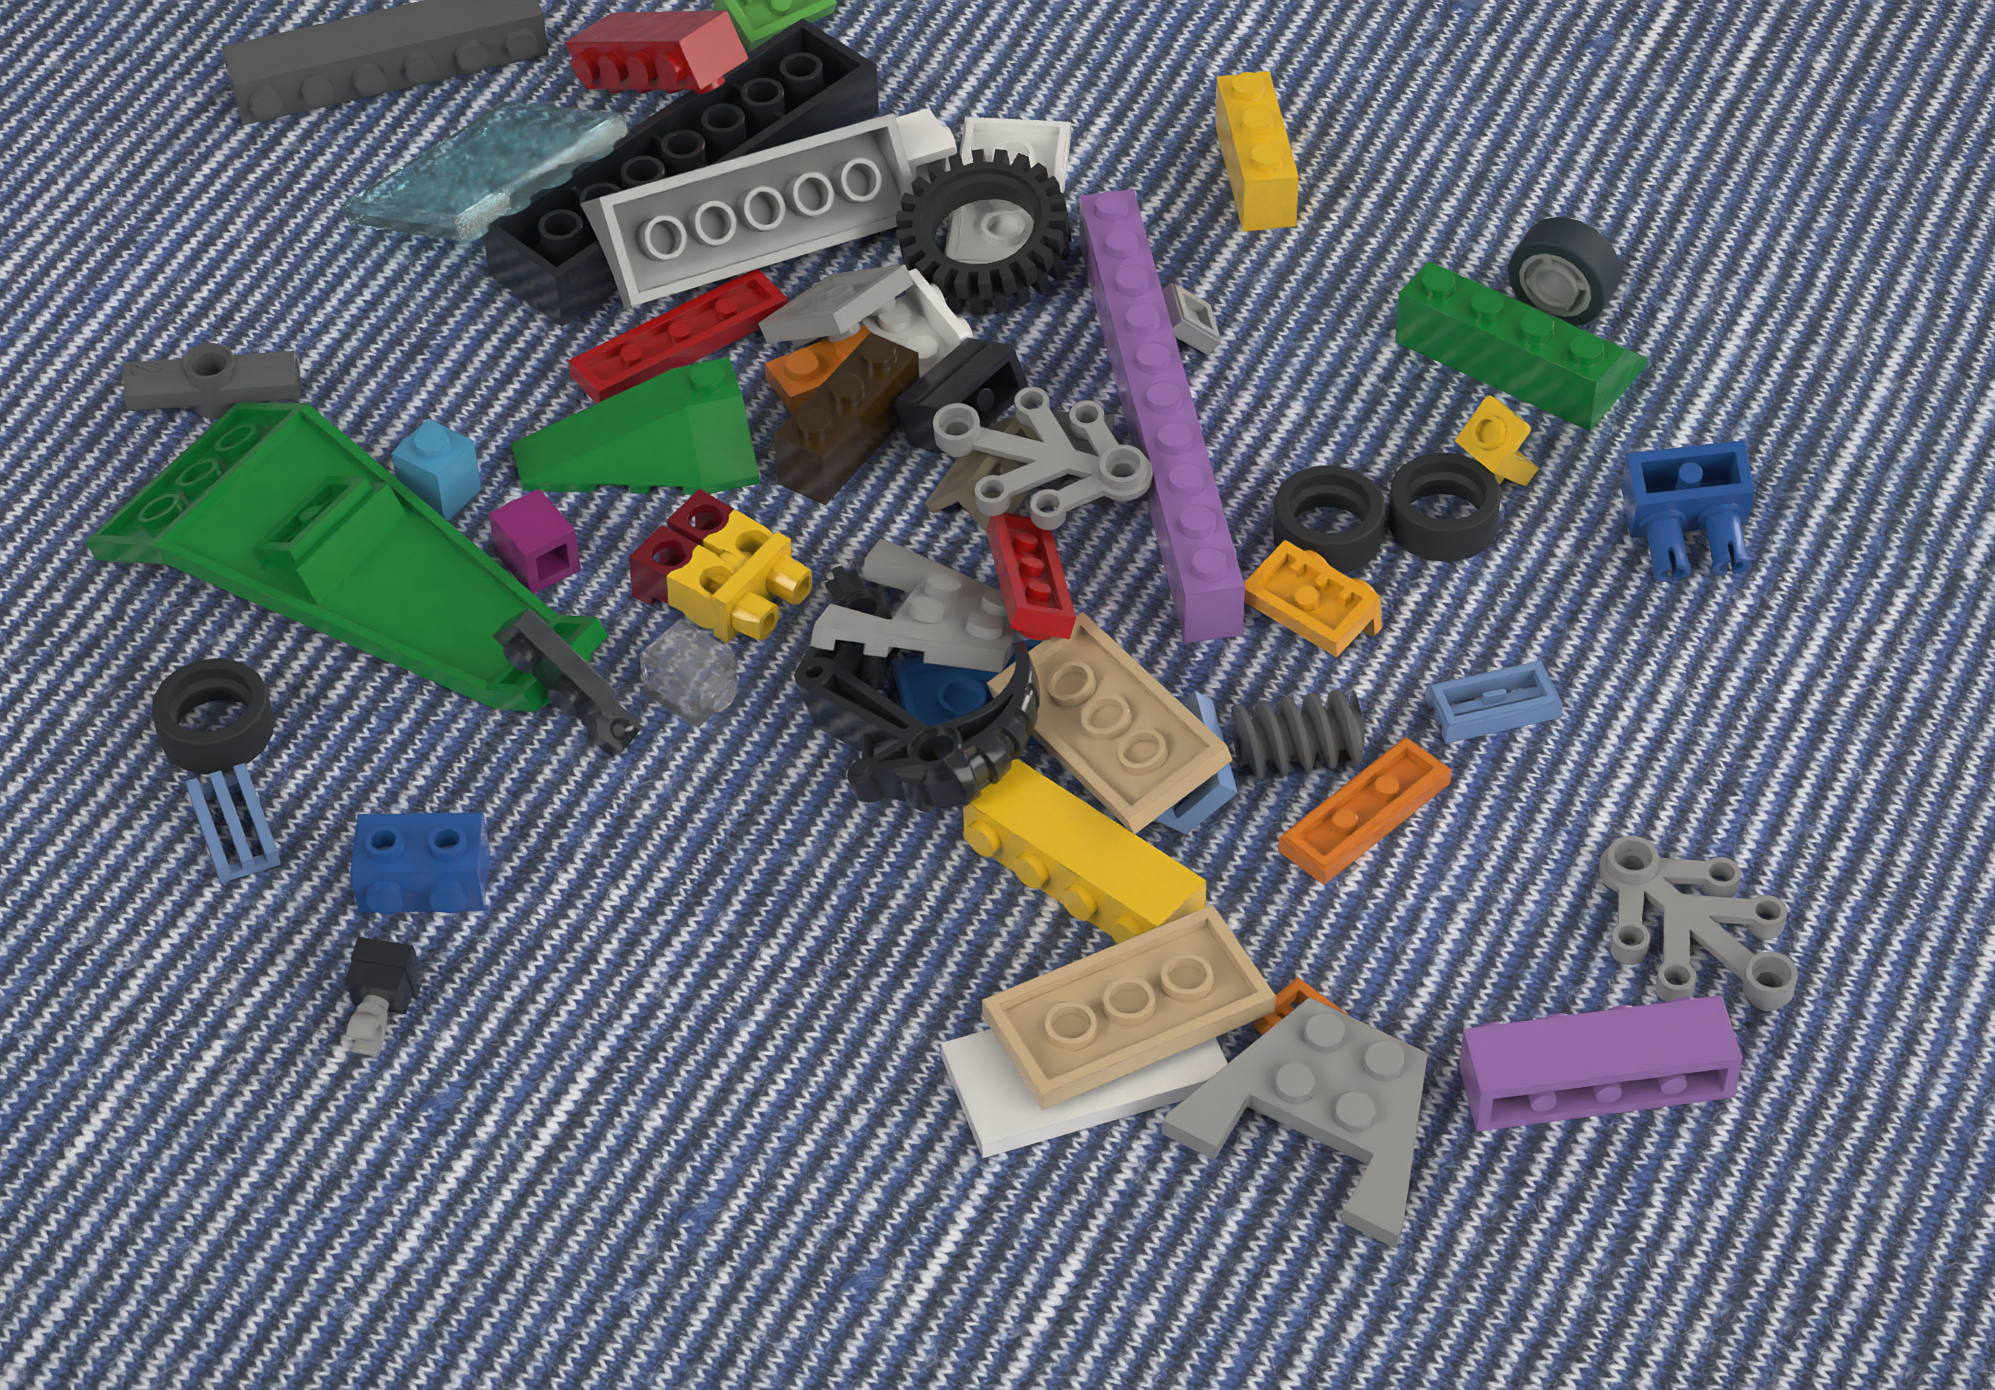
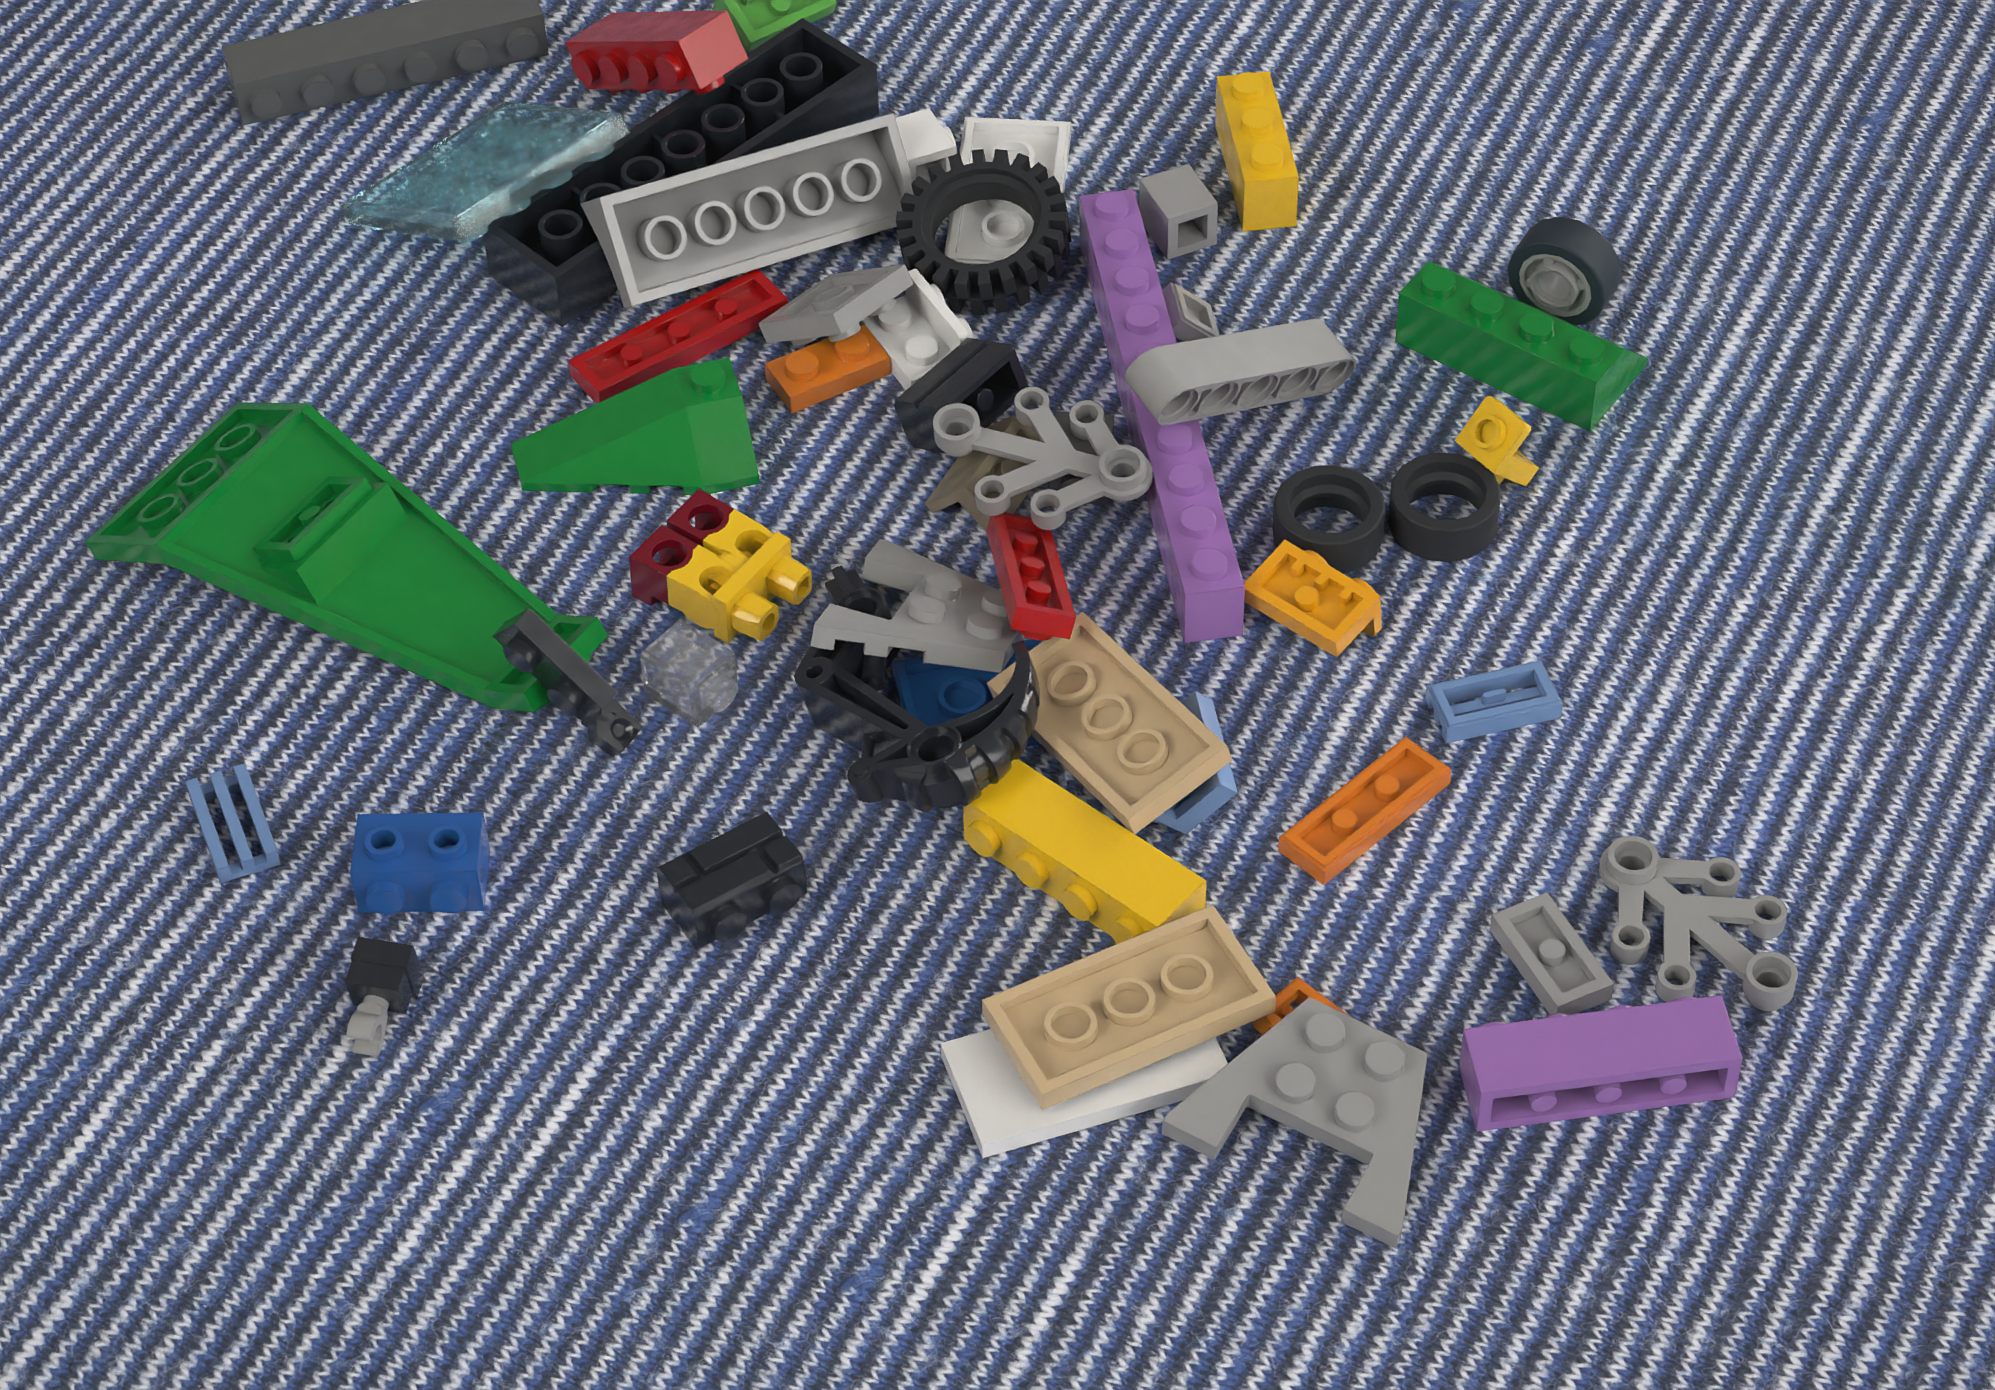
dark grey piece [122,343,302,419] -> none
black tyre [152,658,274,774] -> none
dark azure brick [391,418,482,521] -> none
magenta brick [488,489,581,594] -> none
dark brown brick [774,332,920,506] -> none
dark grey piece [1231,690,1365,780] -> none
blue brick [1621,440,1755,582] -> none
none -> black brick [656,812,807,950]
none -> light grey beam [1124,319,1356,425]
none -> light grey brick [1139,163,1218,260]
none -> light grey plate [1490,892,1614,1015]

